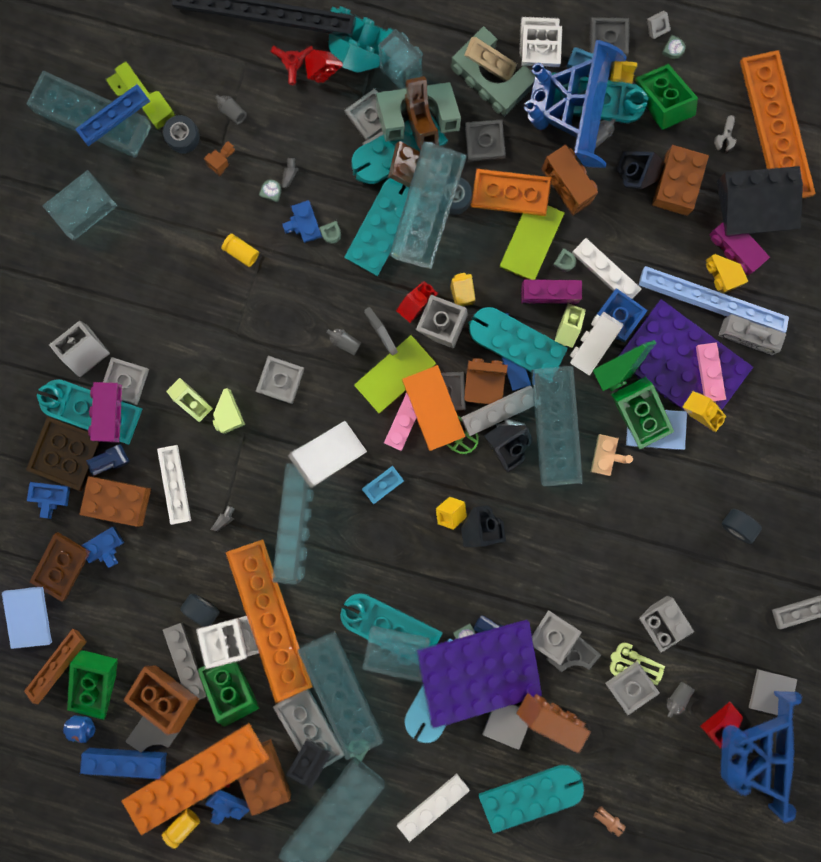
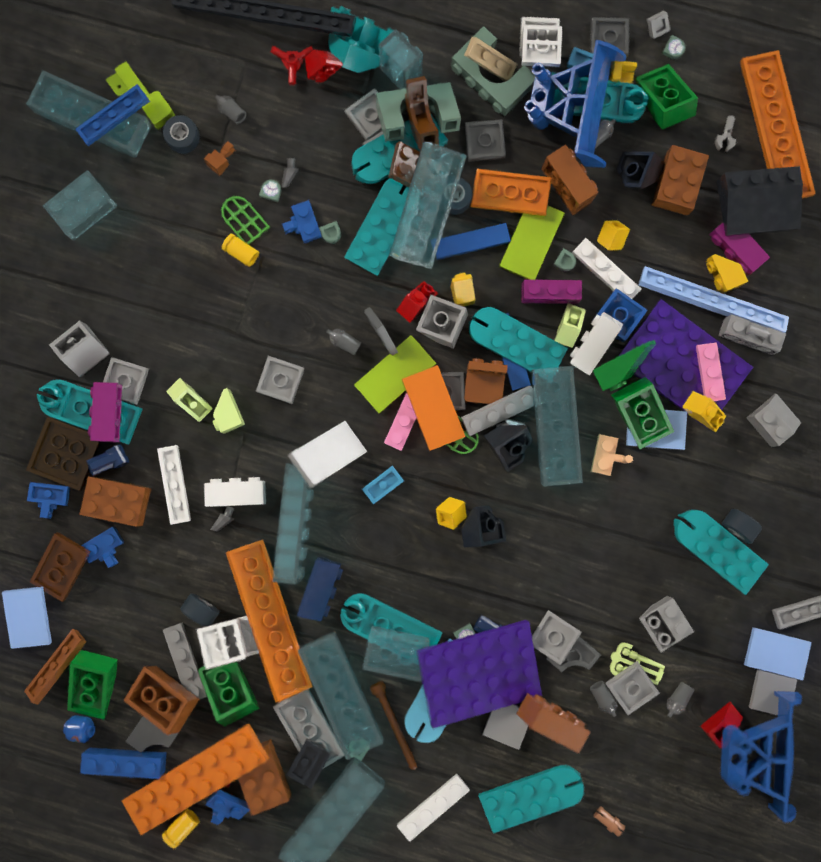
none -> white brick [204,477,266,507]
none -> bright green window [221,196,270,245]
none -> dark blue slope [297,557,343,621]
none -> reddish brown piece [369,681,417,770]
none -> blue tile [433,223,511,260]
none -> dark grey piece [590,681,617,717]
none -> yellow panel [597,220,630,250]
none -> teal plate [674,510,769,595]
none -> light blue tile [744,627,811,680]
none -> light grey slope [747,394,801,447]

